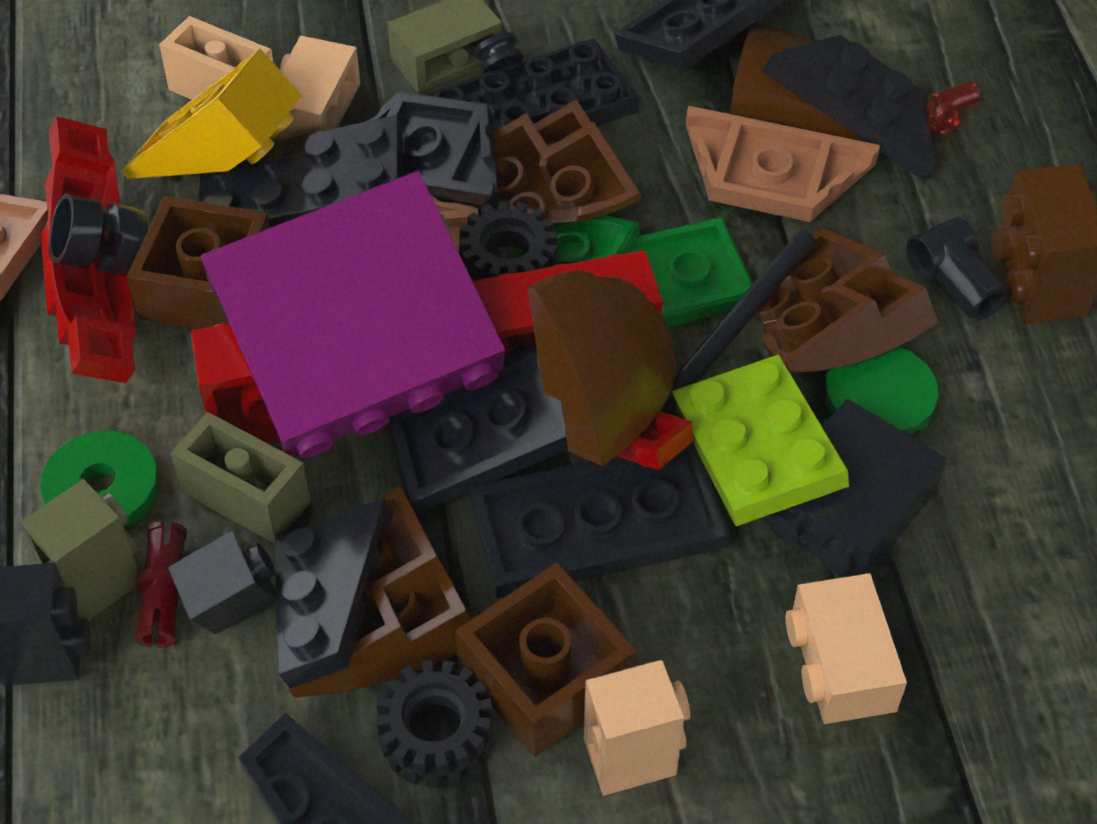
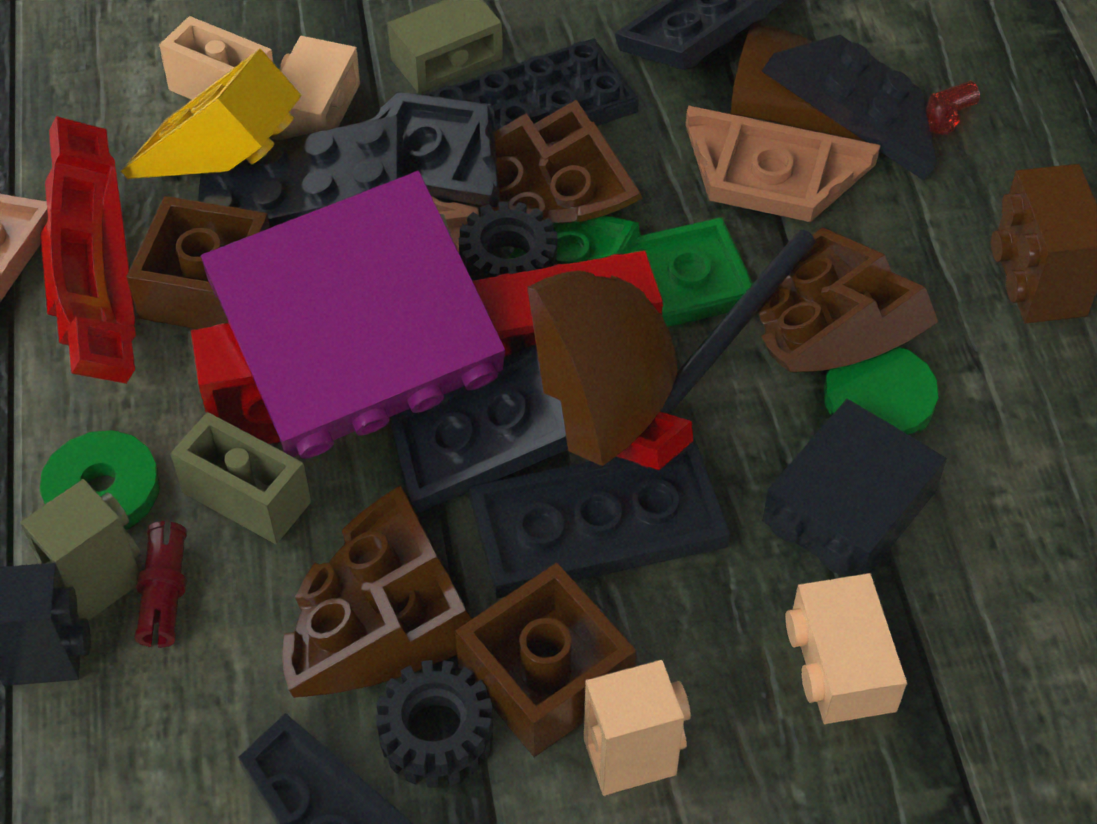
black wheel [49,193,148,276] -> none
black brick [168,531,276,635] -> none
black wing [275,498,394,689] -> none
black bush [474,32,524,74] -> none
lime plate [672,354,849,526] -> none
black piece [906,217,1011,321] -> none

